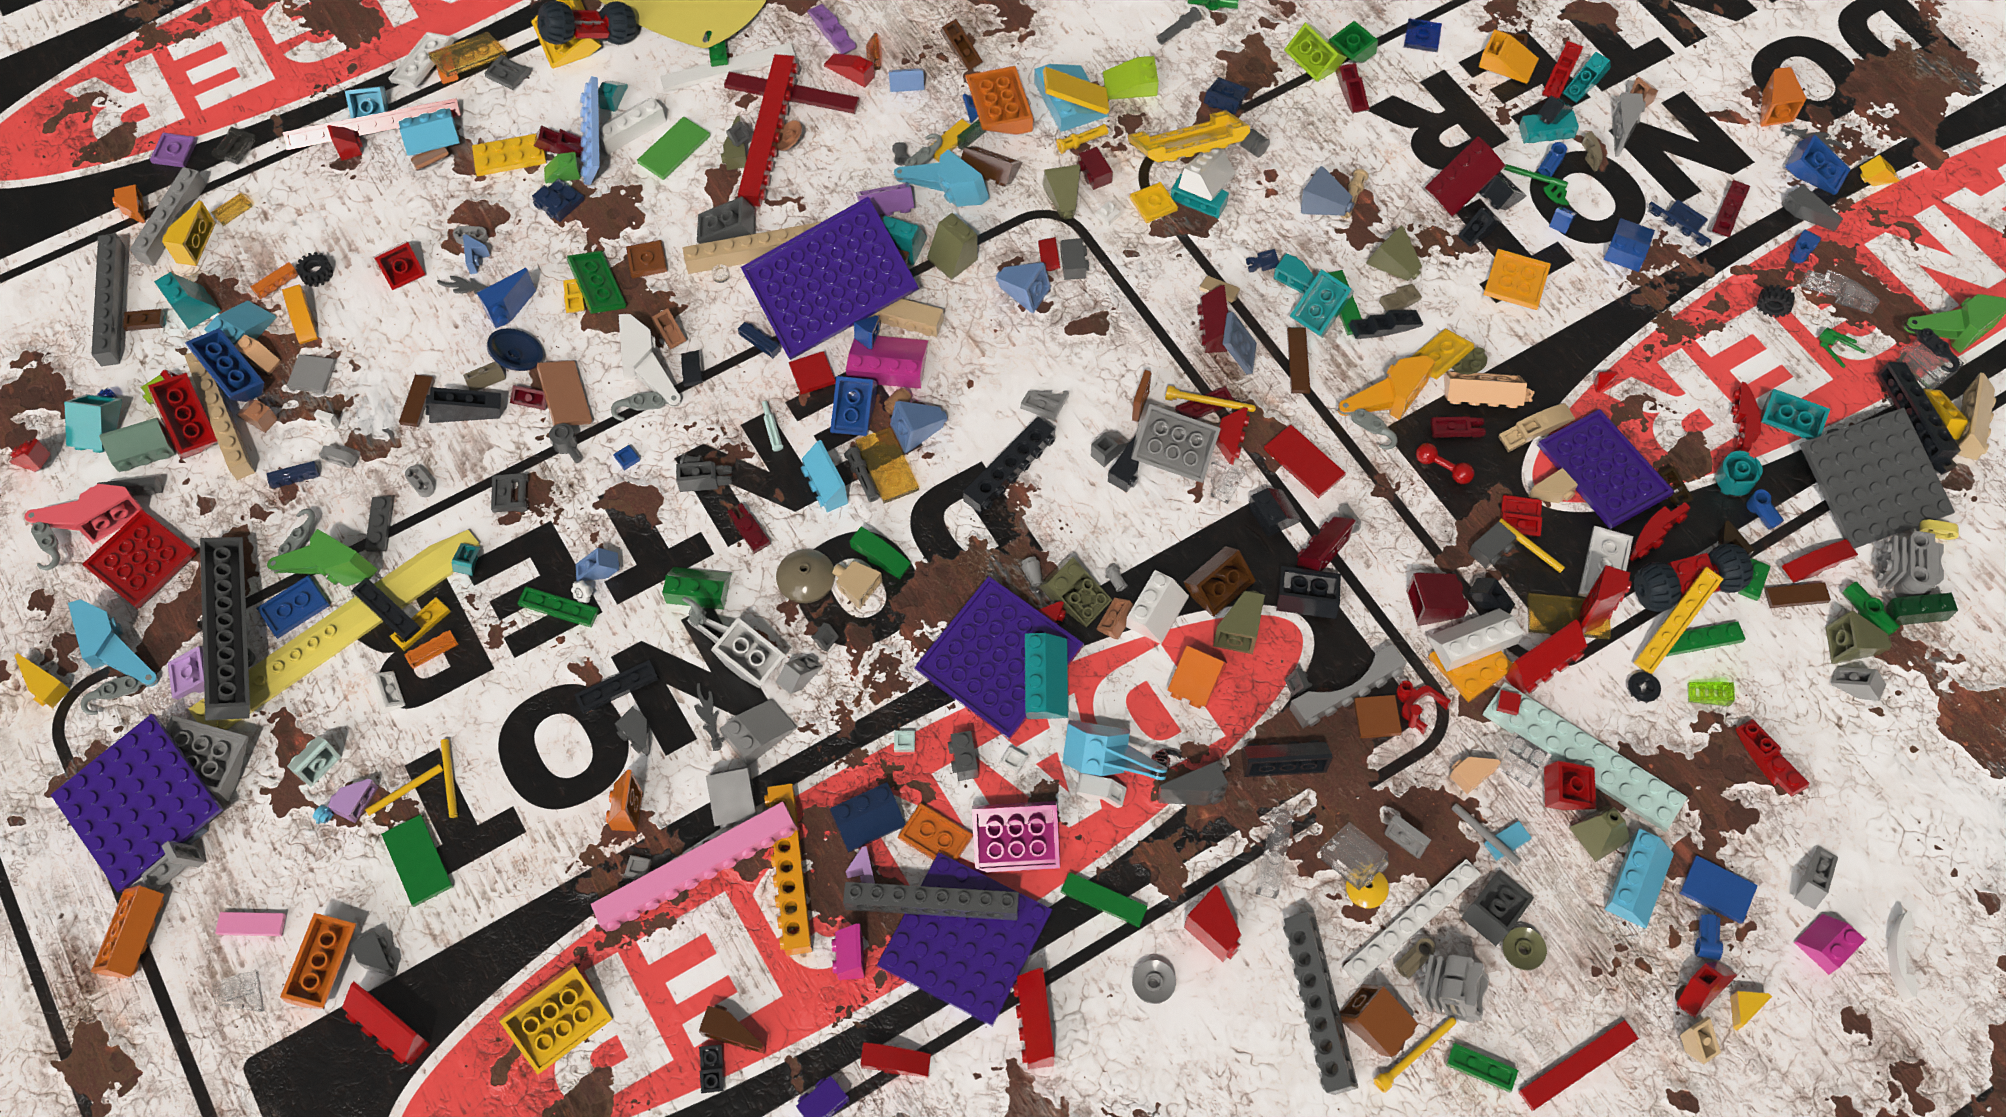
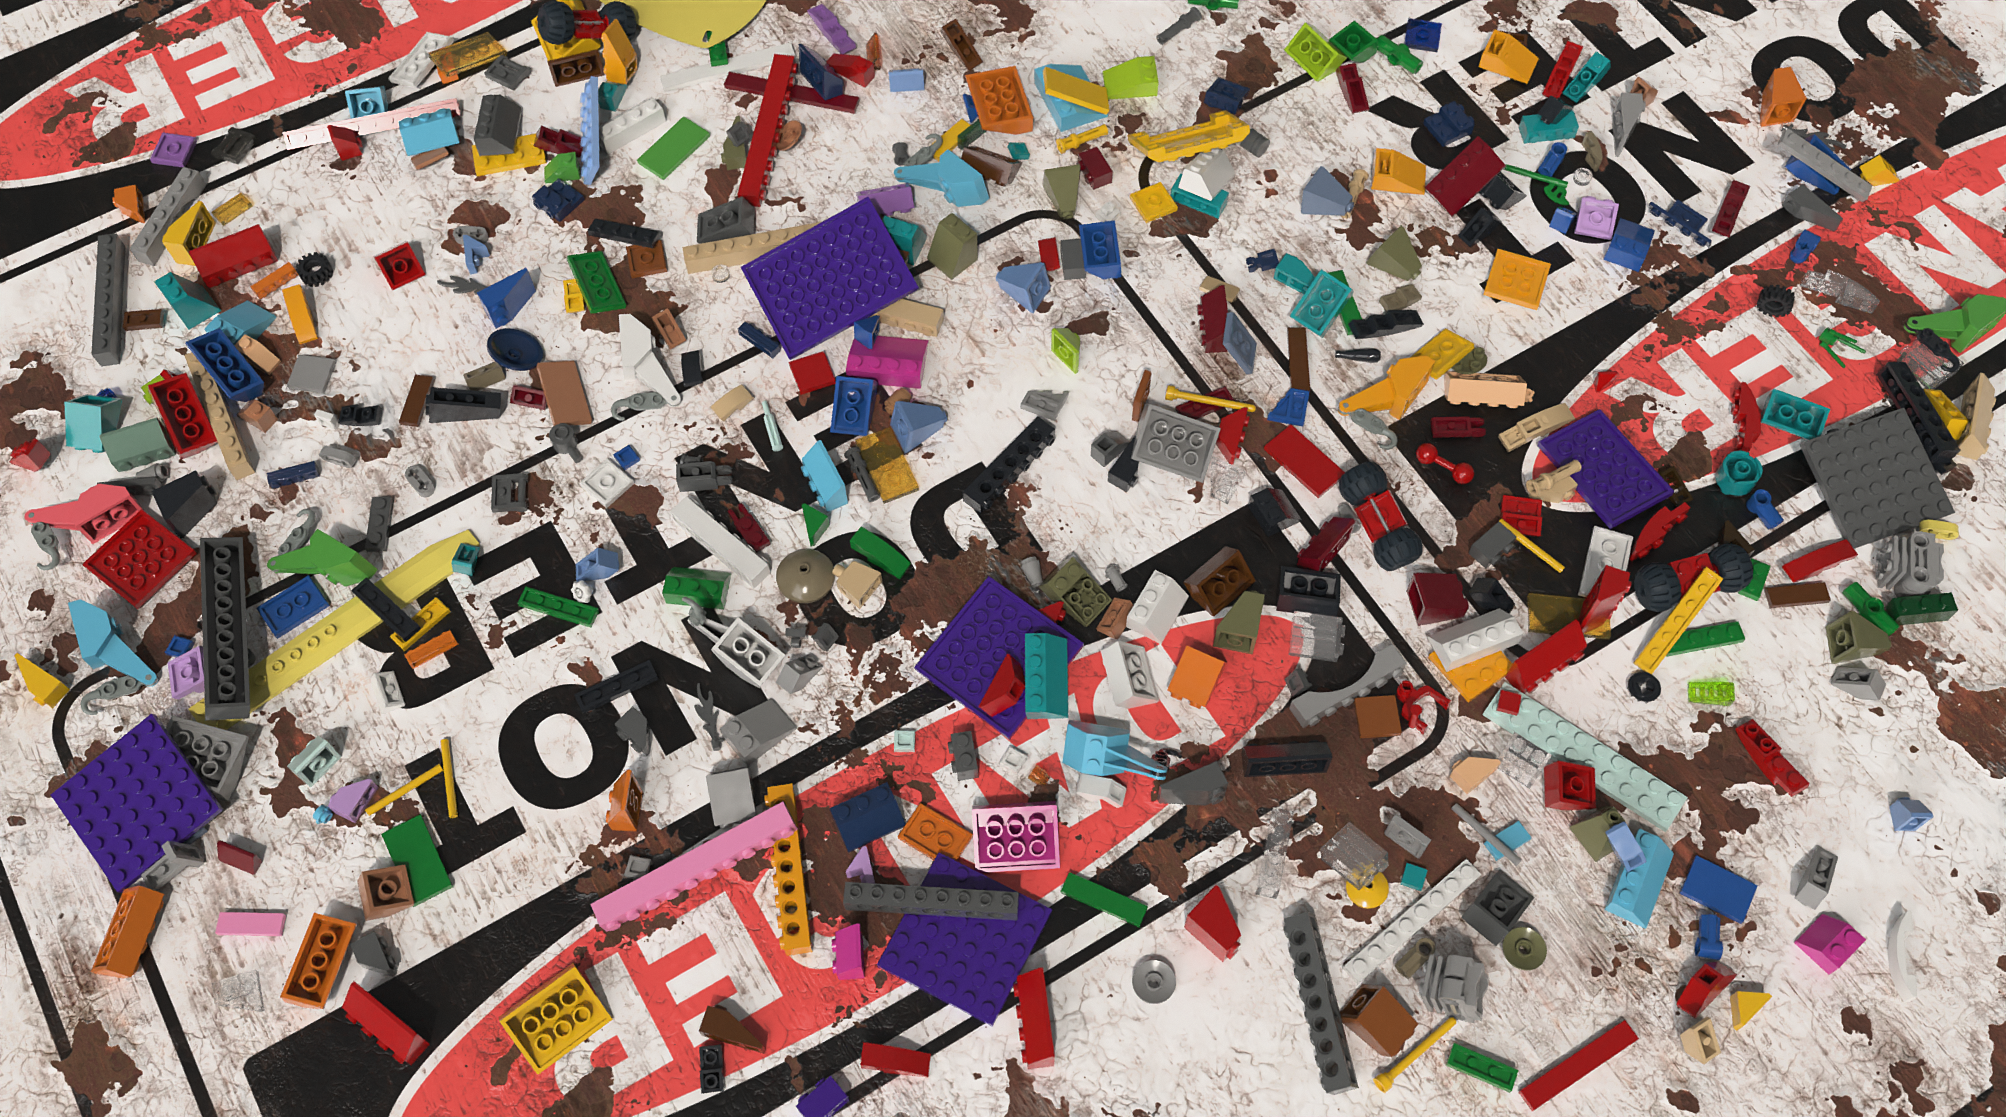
none -> light grey cone [136,463,169,482]
none -> black slope [151,470,217,539]
none -> blue tile [165,635,195,658]
none -> red slope [189,224,278,288]
none -> dark red slope [217,840,262,875]
none -> black slope [338,404,382,426]
none -> nougat slope [357,865,414,921]
none -> dark grey slope [474,94,522,156]
none -> reddish brown slope [547,49,605,87]
none -> white tile [579,458,635,508]
none -> black plate [587,218,661,248]
none -> light orange slope [601,19,638,84]
none -> white brick [669,496,771,589]
none -> tan slope [710,384,754,421]
none -> dark grey tile [785,628,809,648]
none -> dark blue slope [798,43,844,100]
none -> green slope [802,504,830,547]
none -> red slope [978,654,1025,717]
none -> teal tile [1007,142,1030,160]
none -> clear orange hose [1028,765,1051,786]
none -> lime slope [1051,328,1080,374]
none -> blue slope [1079,221,1121,279]
none -> white slope [1101,641,1159,709]
none -> blue wing [1267,388,1310,427]
none -> clear brick [1288,611,1345,662]
none -> black piece [1335,348,1381,363]
none -> black plate [1339,462,1423,571]
none -> light orange slope [1371,148,1426,195]
none -> green piece [1377,35,1424,75]
none -> teal tile [1400,863,1427,891]
none -> dark blue plate [1423,101,1474,147]
none -> tan pin [1526,460,1582,496]
none -> clear tile [1573,168,1592,186]
none -> lavender plate [1574,196,1619,240]
none -> medium blue slope [1605,821,1647,872]
none -> light grey plate [1777,128,1872,202]
none -> medium blue slope [1889,797,1933,831]

